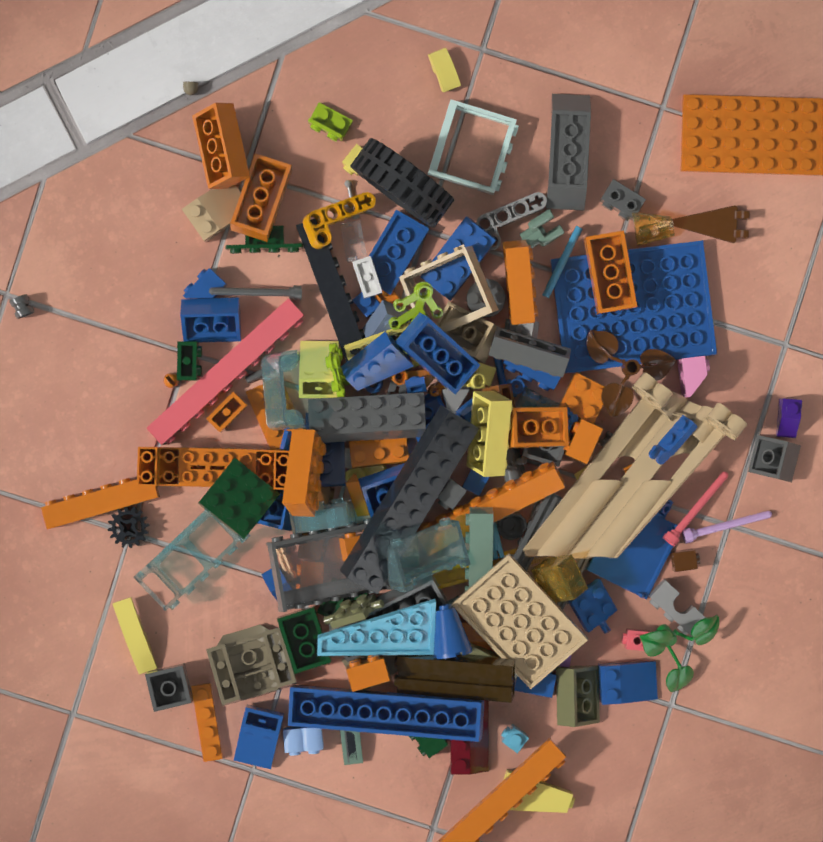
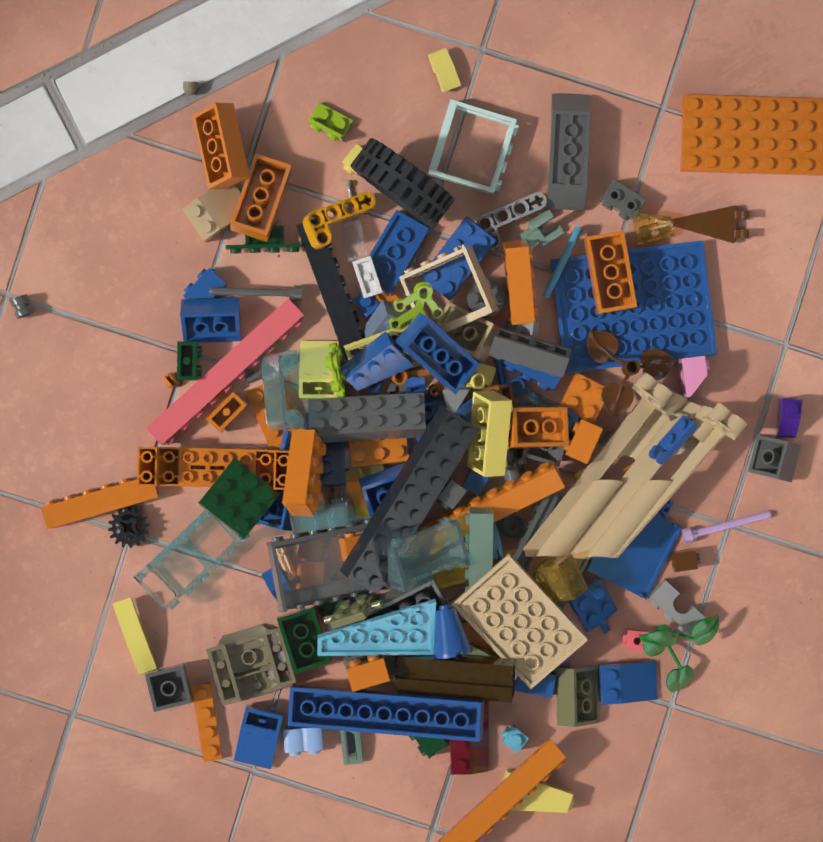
coral piece [663,471,728,547] -> none

